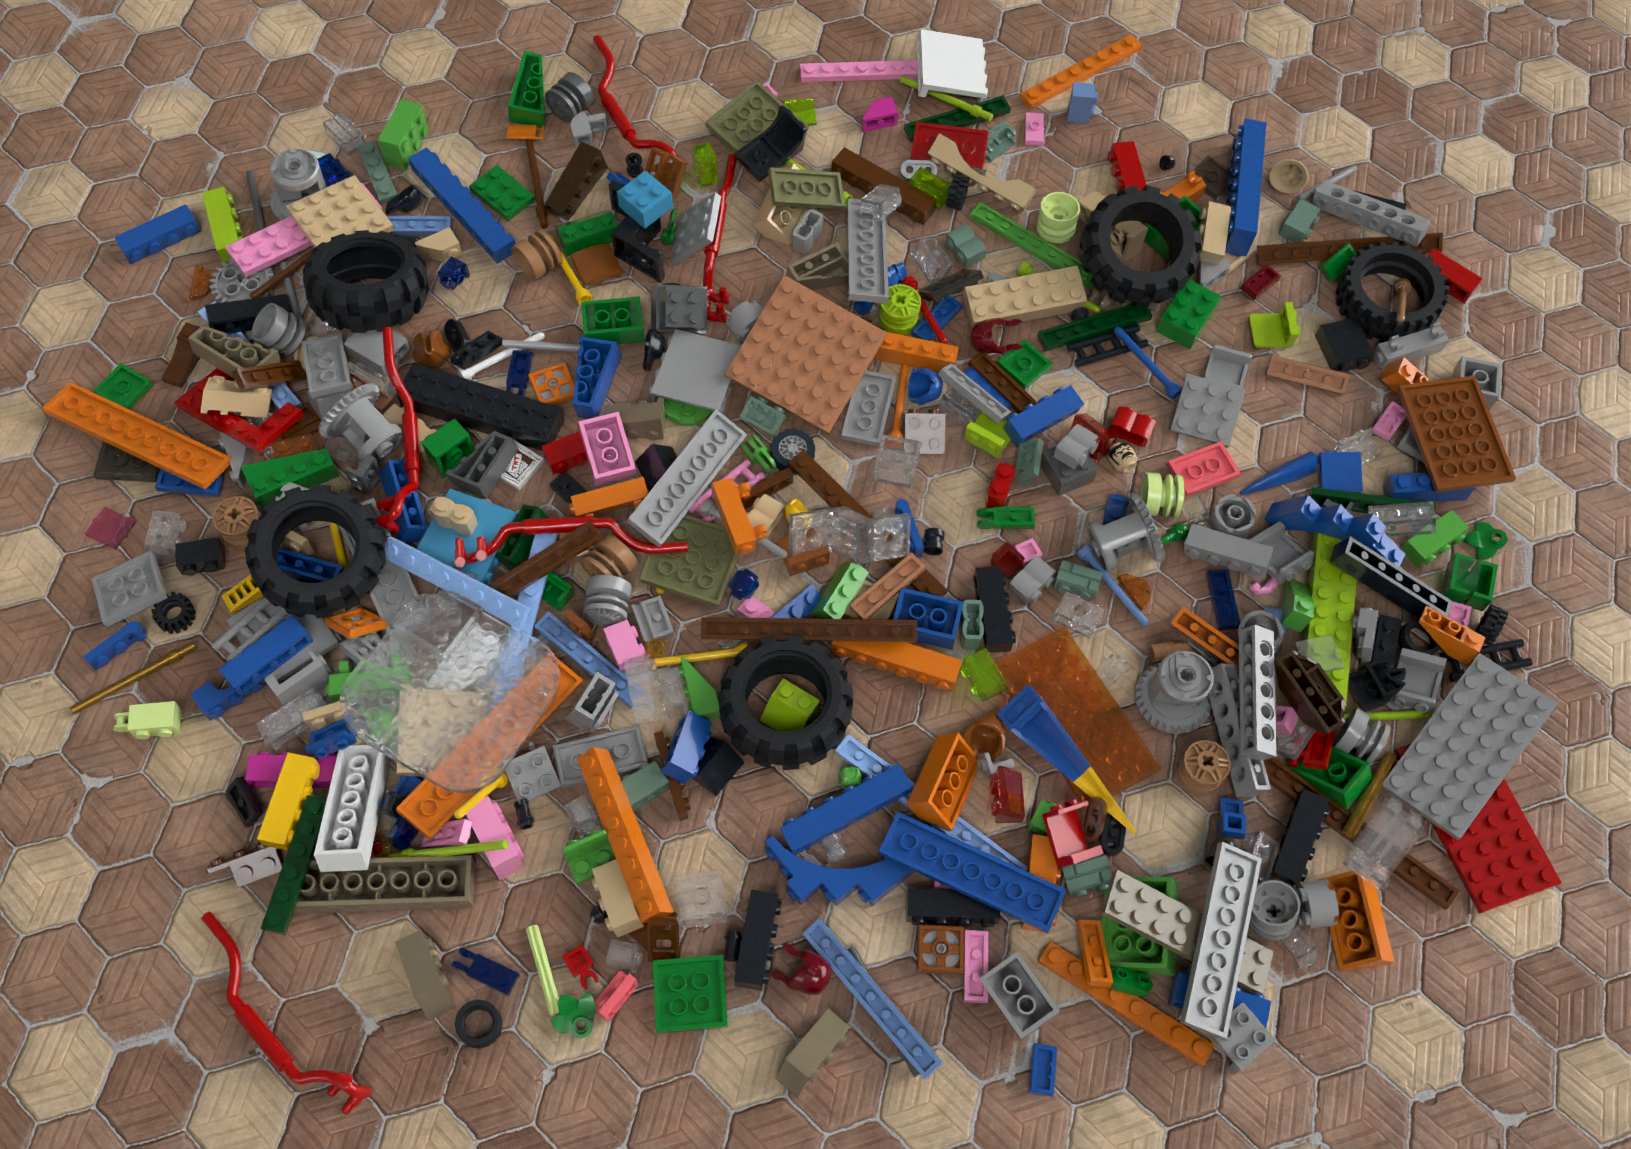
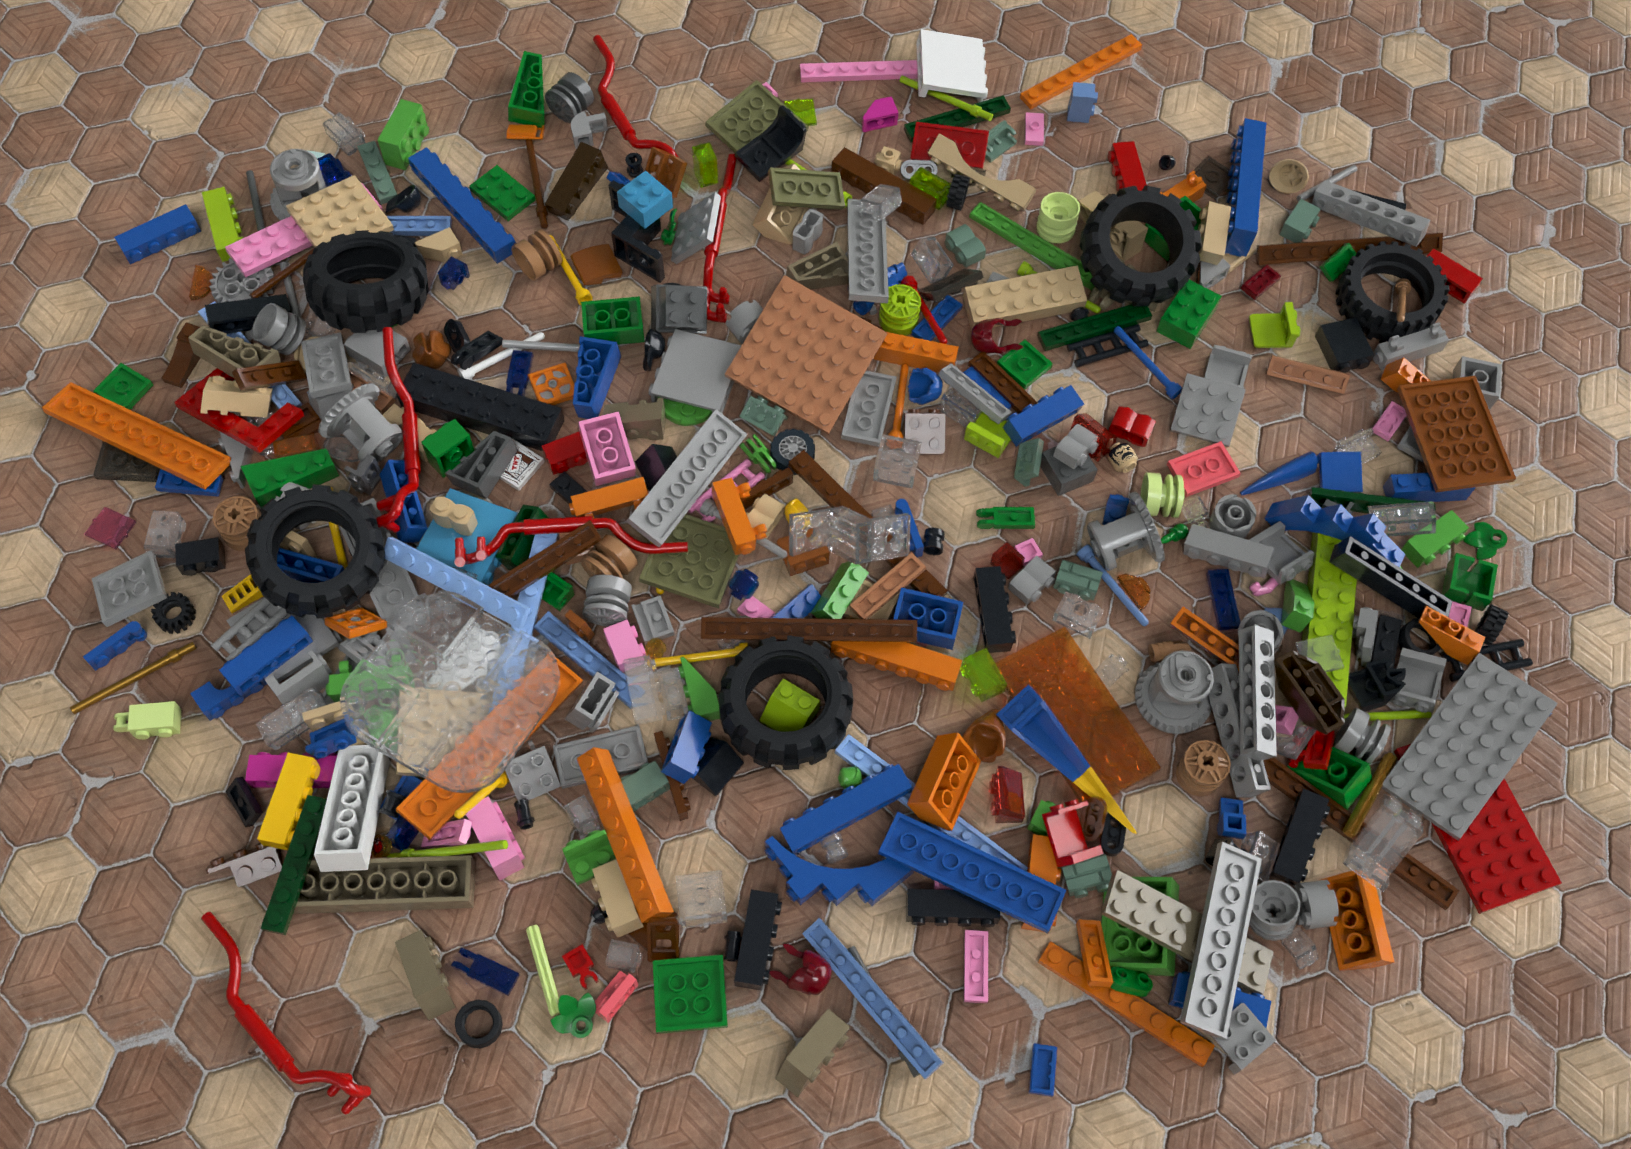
green slope [554,210,618,257] -> none
dark orange piece [917,924,965,975] -> none
sand green brick [960,600,984,650] -> none
light grey bracket [977,752,1015,776] -> none
light grey slope [979,951,1060,1039] -> none
red brick [985,462,1016,508] -> none
none -> tan brick [874,146,903,175]

